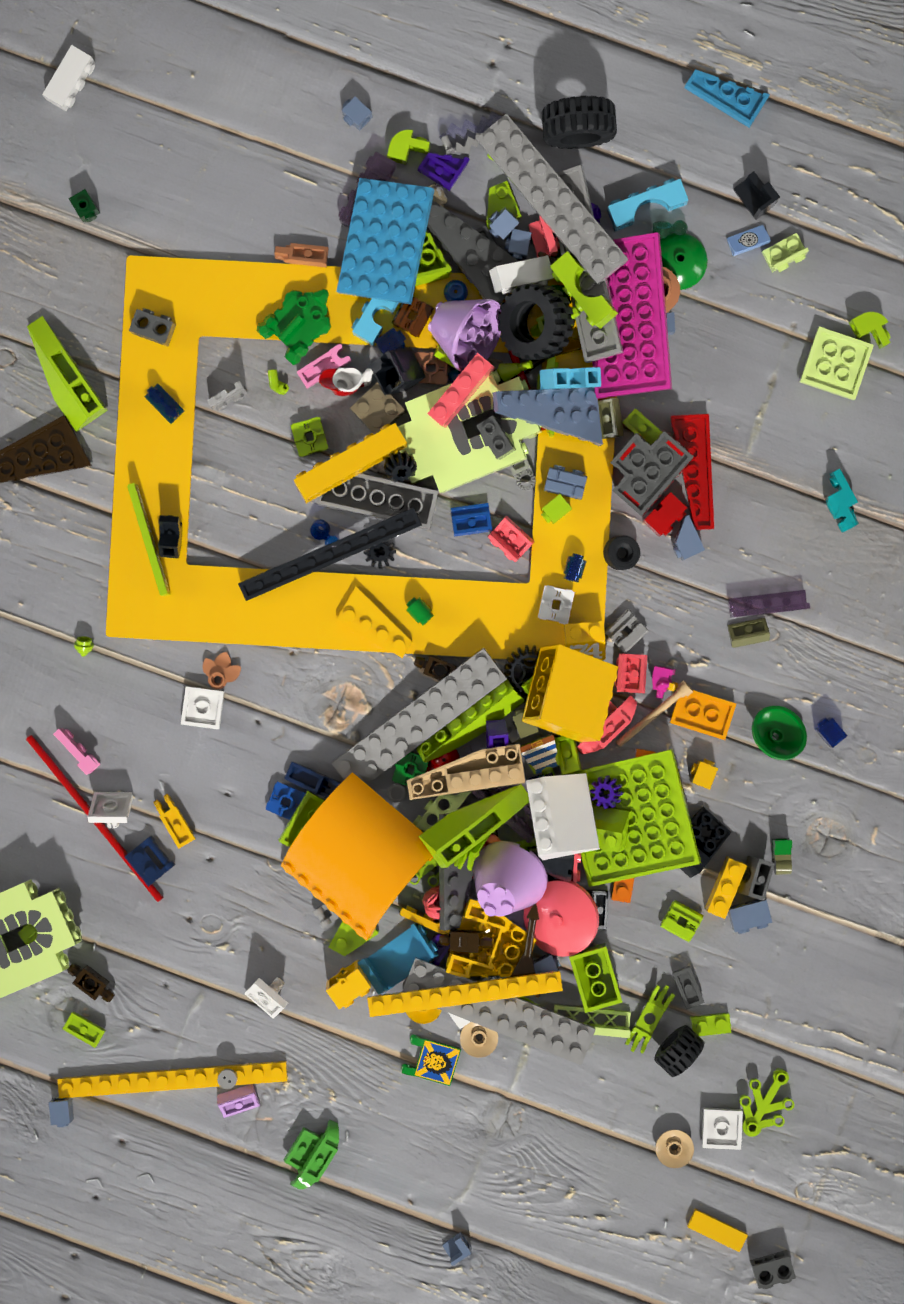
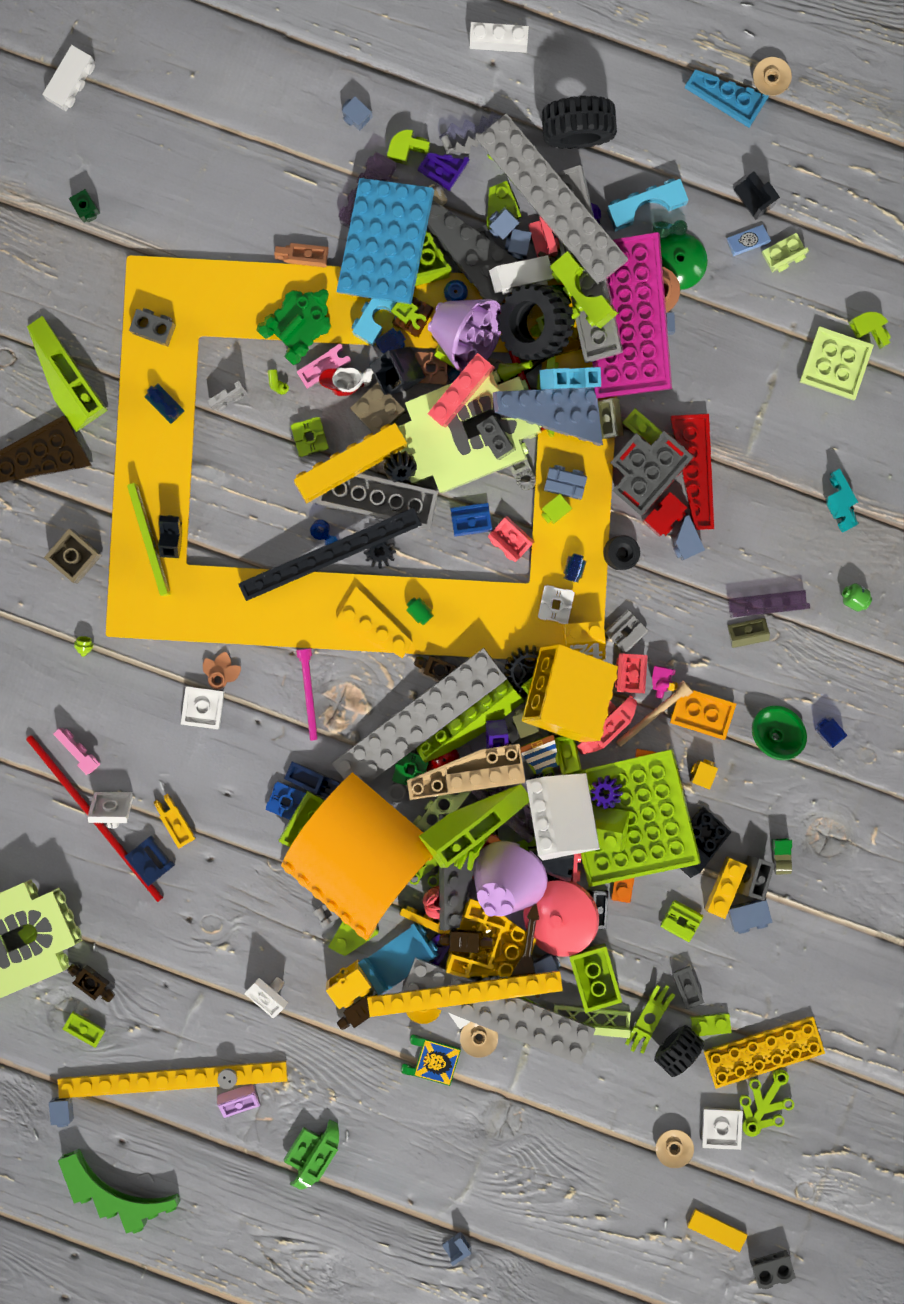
none -> dark tan brick [44,529,102,584]
none -> bright green arch [58,1149,180,1234]
none -> dark pink piece [296,648,318,741]
none -> dark brown piece [337,993,378,1030]
none -> lime plate [391,302,426,330]
none -> white brick [470,22,529,53]
none -> yellow plate [704,1016,825,1089]
none -> tan dish [753,57,792,96]
none -> bright green head [842,583,872,612]

